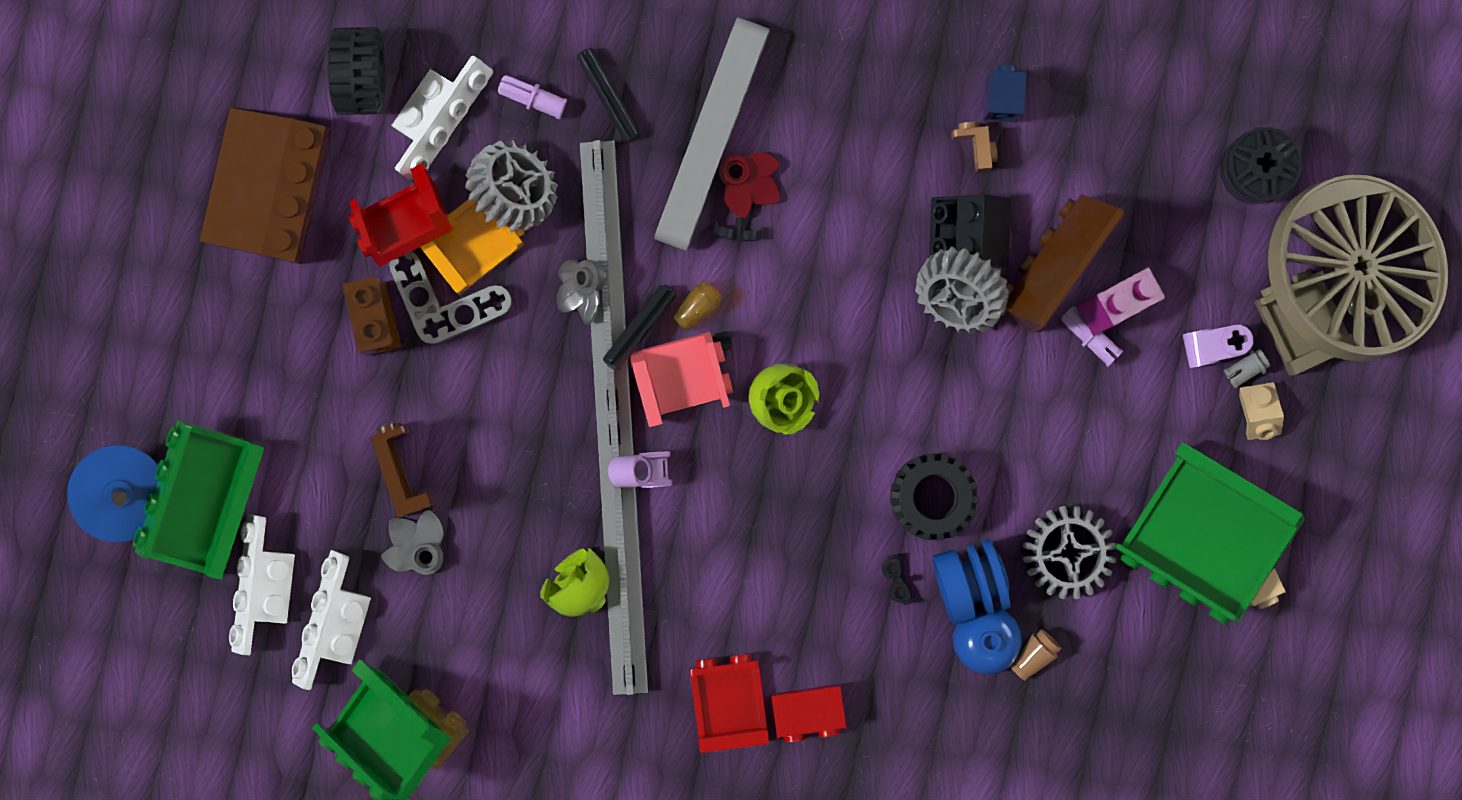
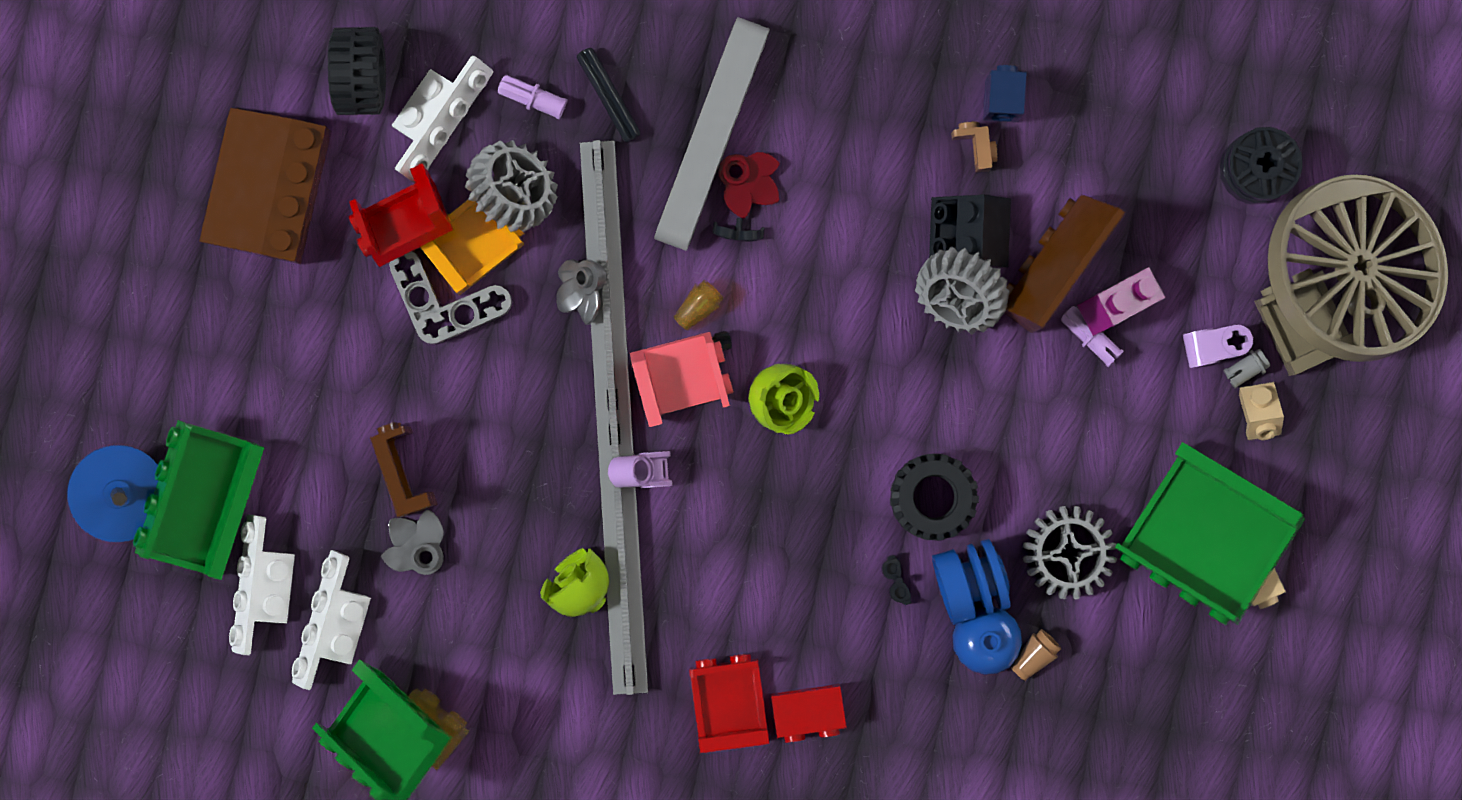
reddish brown panel [342,276,402,356] -> none
black axle [603,285,676,370] -> none

